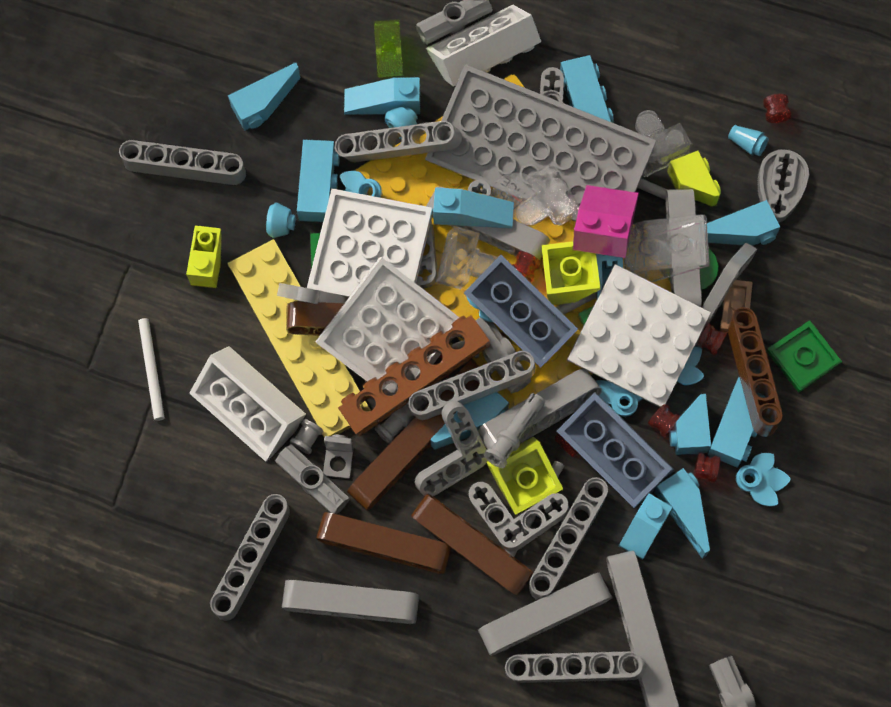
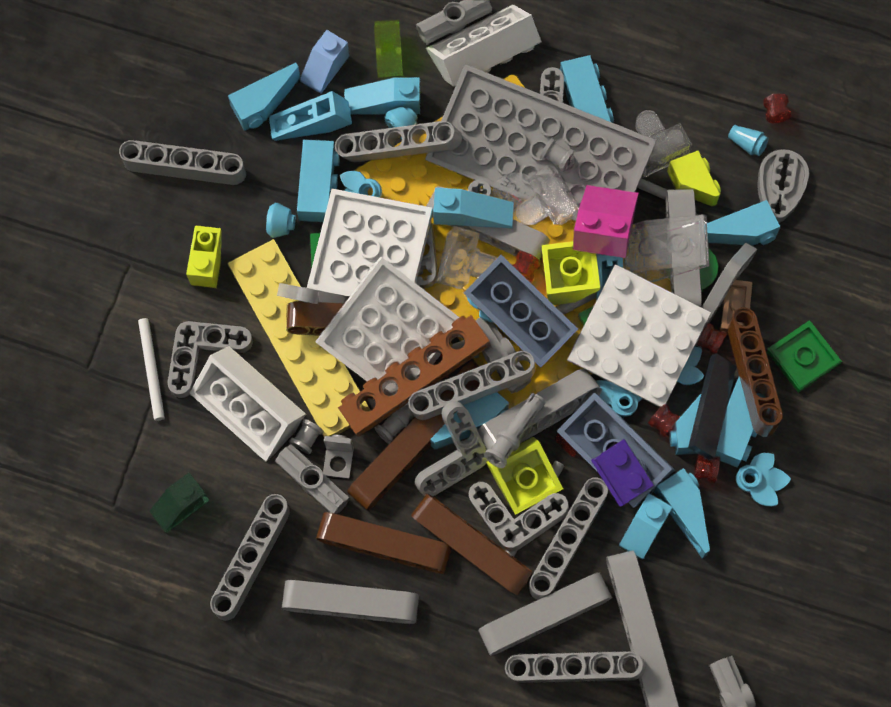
none -> clear green slope [149,472,210,533]
none -> light grey beam [168,321,253,398]
none -> medium azure slope [269,91,352,140]
none -> light blue slope [300,30,349,94]
none -> light grey bush [540,138,574,171]
none -> dark purple plate [591,439,655,507]
none -> black tile [688,353,737,460]

